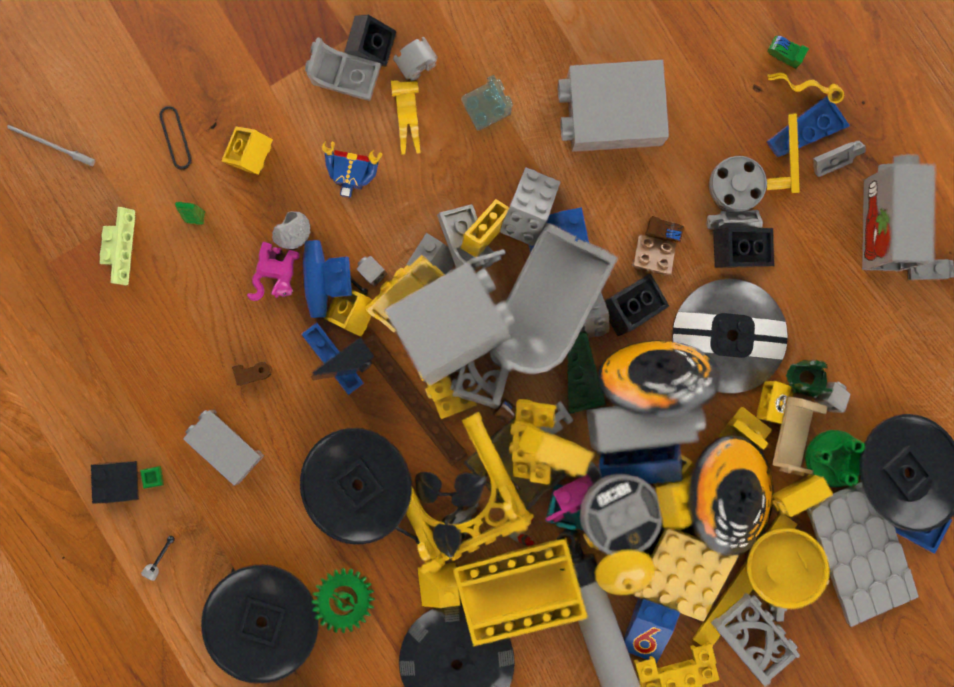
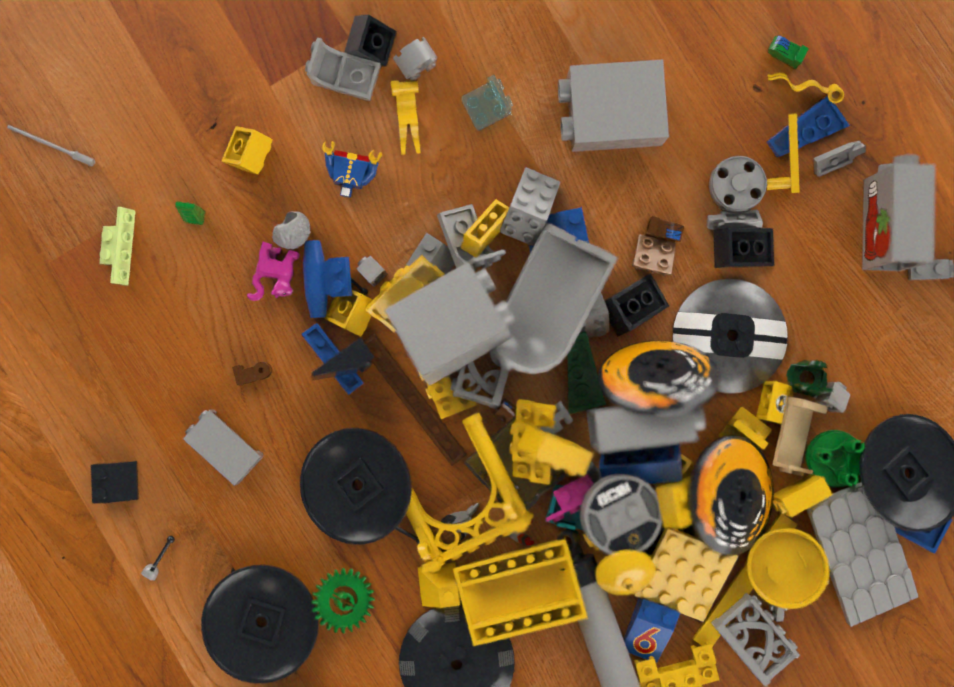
green tile [140,466,164,489] -> none
black piece [159,106,191,169] -> none
black plant [415,472,486,557] -> none

